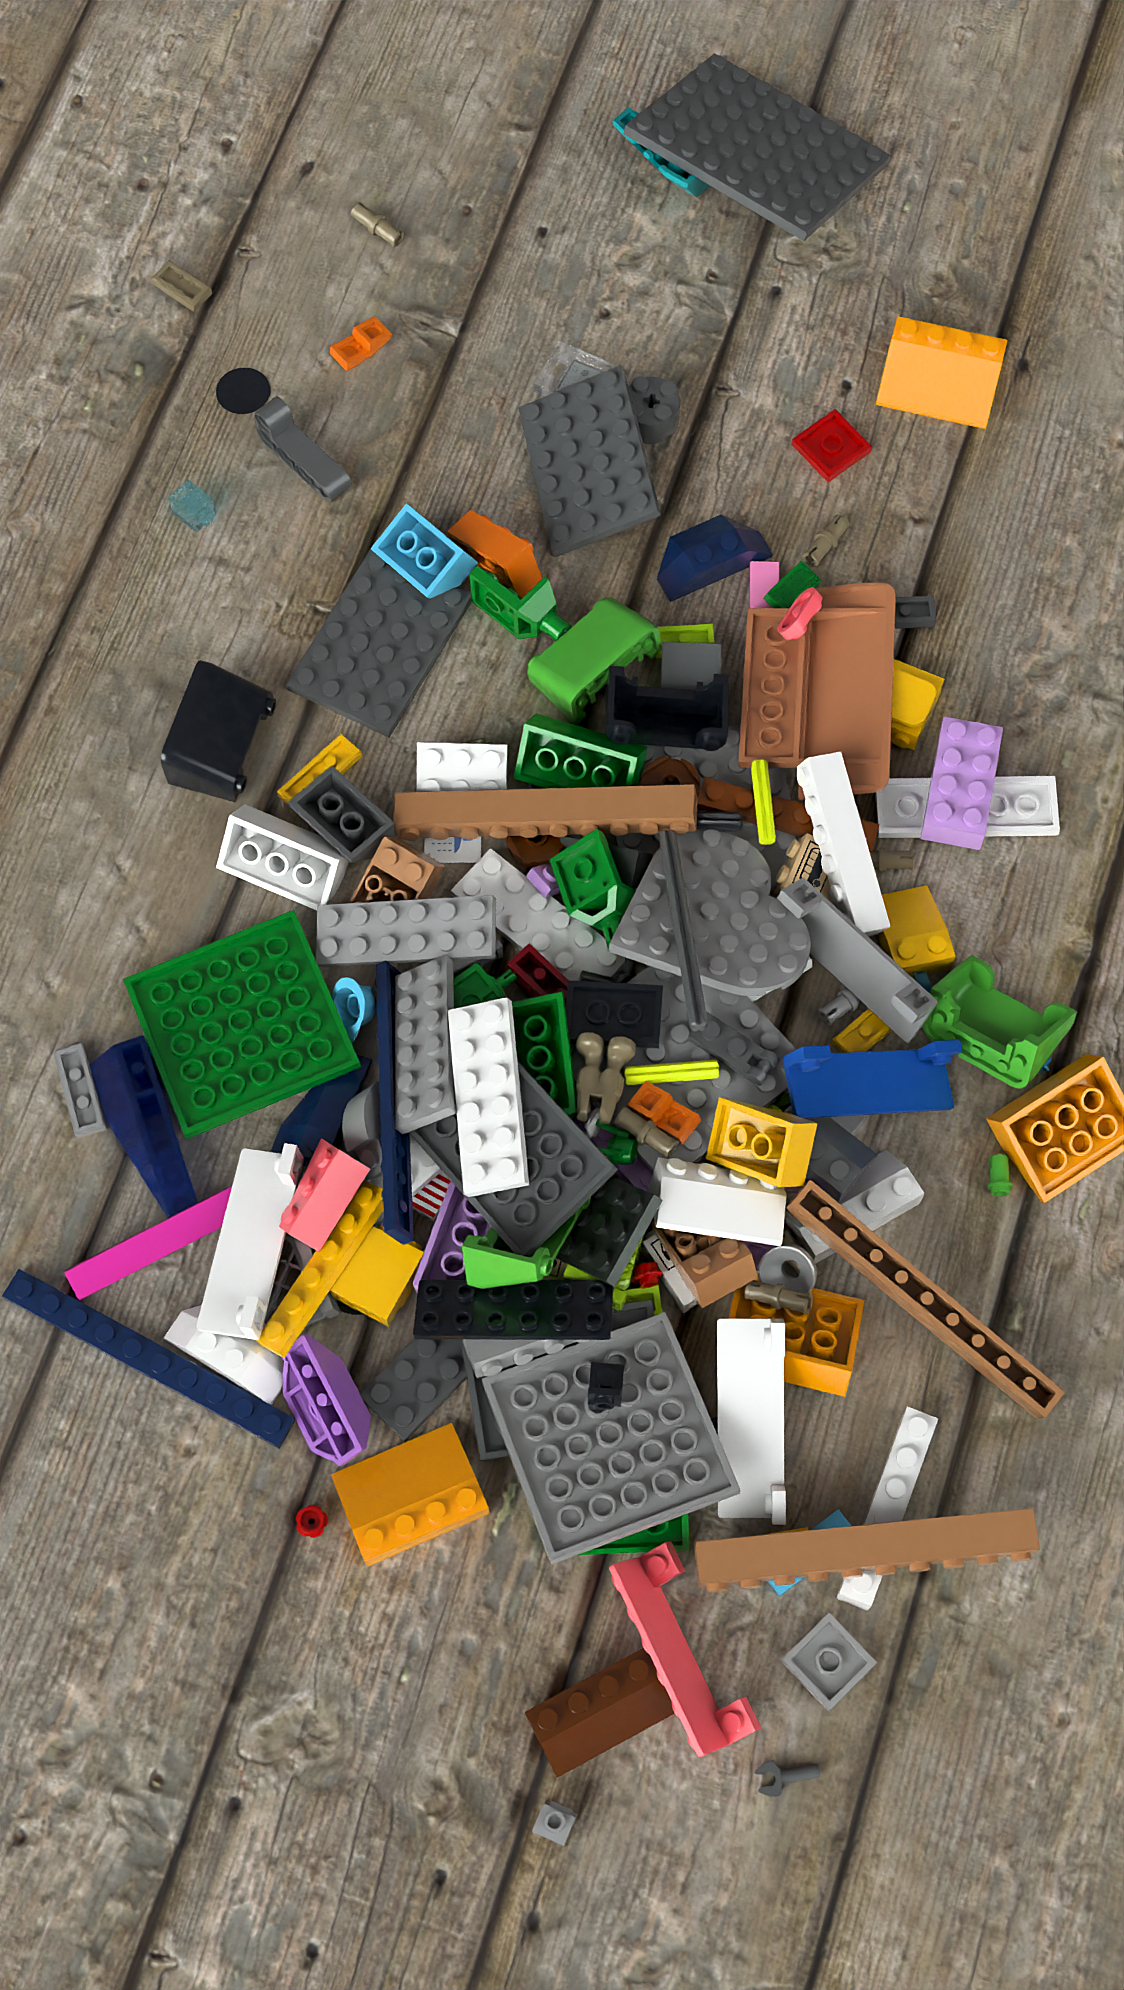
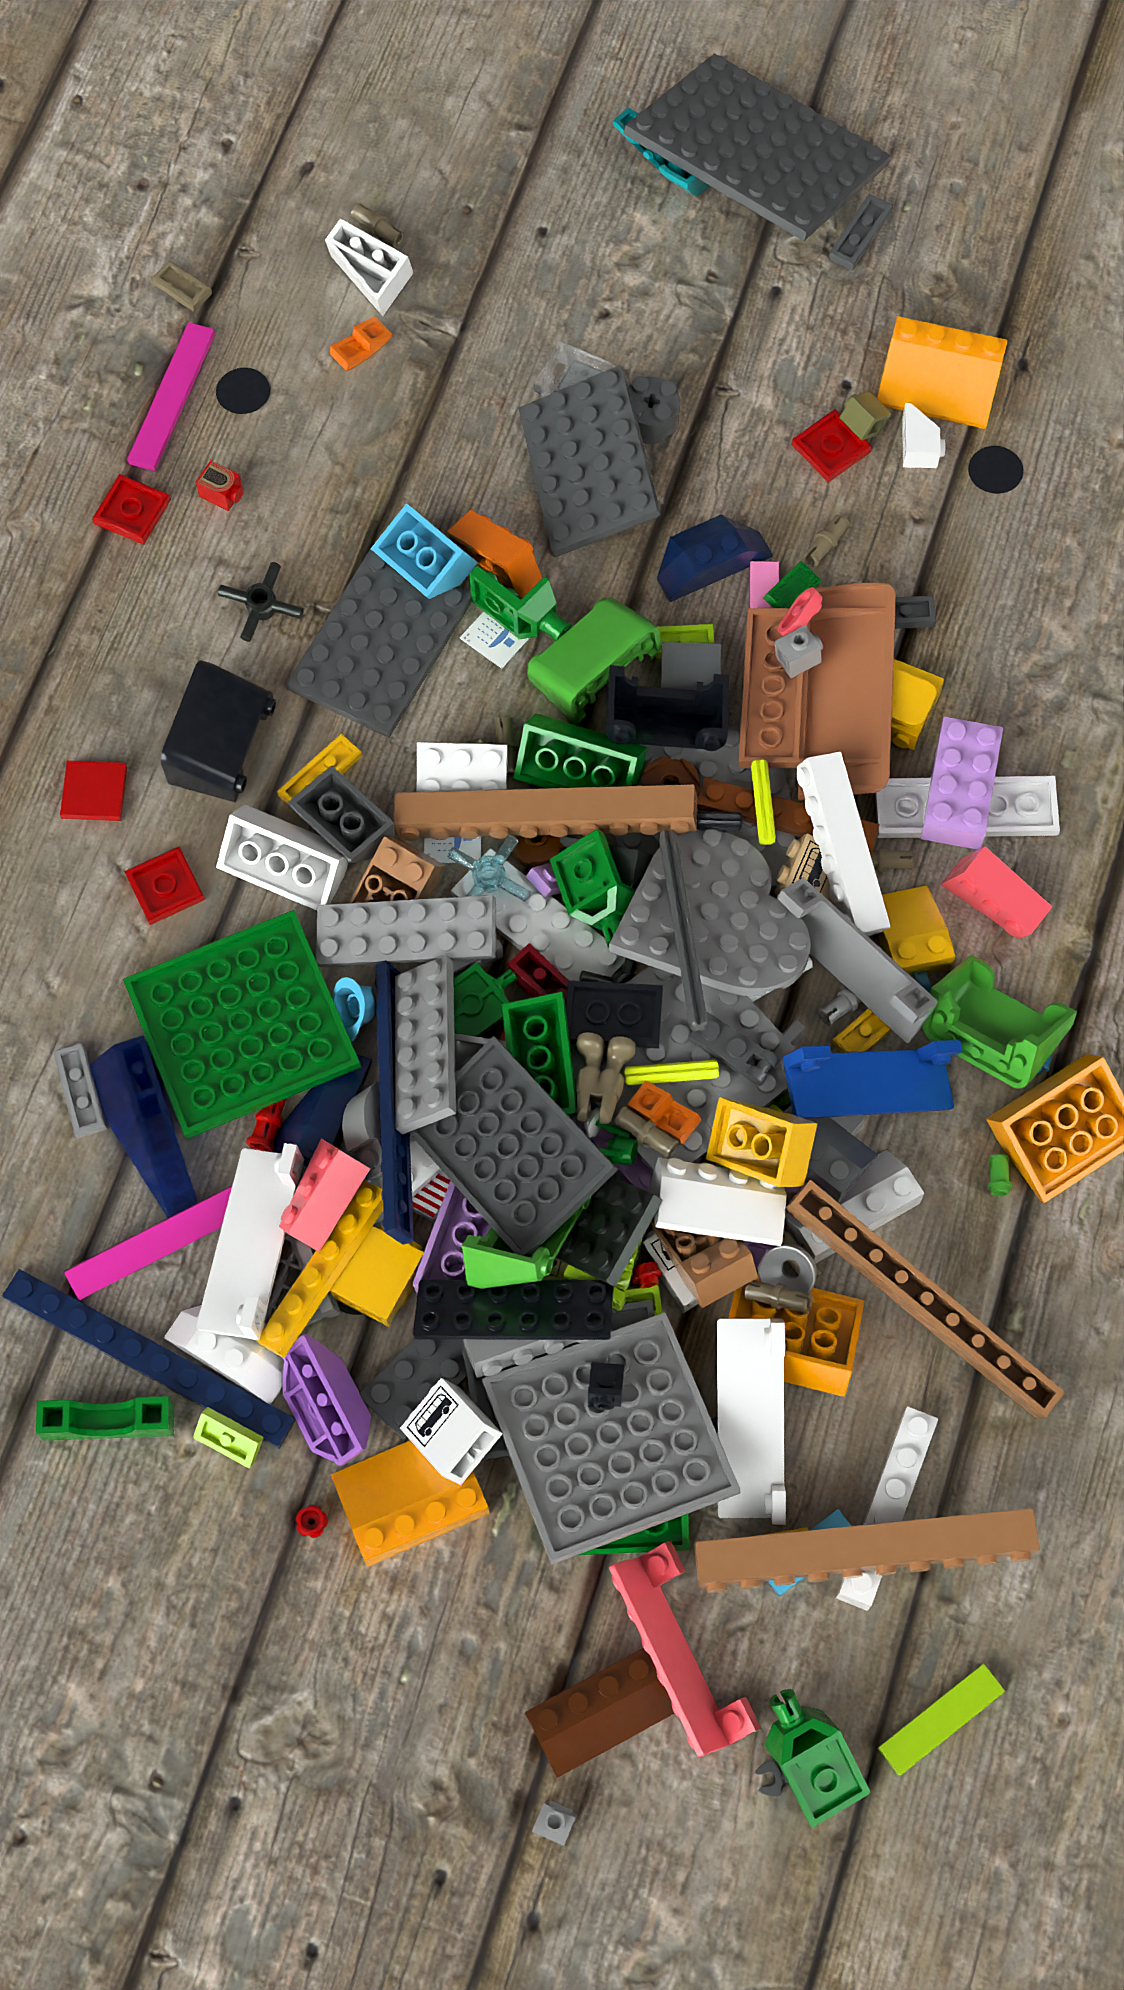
clear light blue brick [168,480,216,533] -> none
dark grey beam [254,396,352,503] -> none
white plate [448,997,529,1197] -> none
light grey plate [781,1613,877,1712] -> none
none -> green arch [36,1396,174,1441]
none -> red tile [60,760,127,821]
none -> red tile [92,474,171,545]
none -> red tile [124,847,205,925]
none -> dark pink tile [127,322,215,472]
none -> plate [193,1407,264,1468]
none -> red brick [196,460,244,511]
none -> pearl dark grey bar [218,562,304,642]
none -> red pin [246,1098,287,1152]
none -> white wedge [325,218,413,316]
none -> white brick [400,1378,503,1485]
none -> clear light blue bar [447,835,531,902]
none -> white sticker [459,612,530,669]
none -> dark tan pin [493,715,517,778]
none -> green plate [764,1689,871,1828]
none -> light grey brick [774,625,823,678]
none -> light grey tile [782,1020,805,1046]
none -> dark grey plate [829,194,893,271]
none -> olive brick [839,391,891,440]
none -> lime tile [878,1664,1005,1776]
none -> white slope [902,403,945,468]
none -> coral wedge [940,846,1052,939]
none -> black sticker [968,446,1023,494]

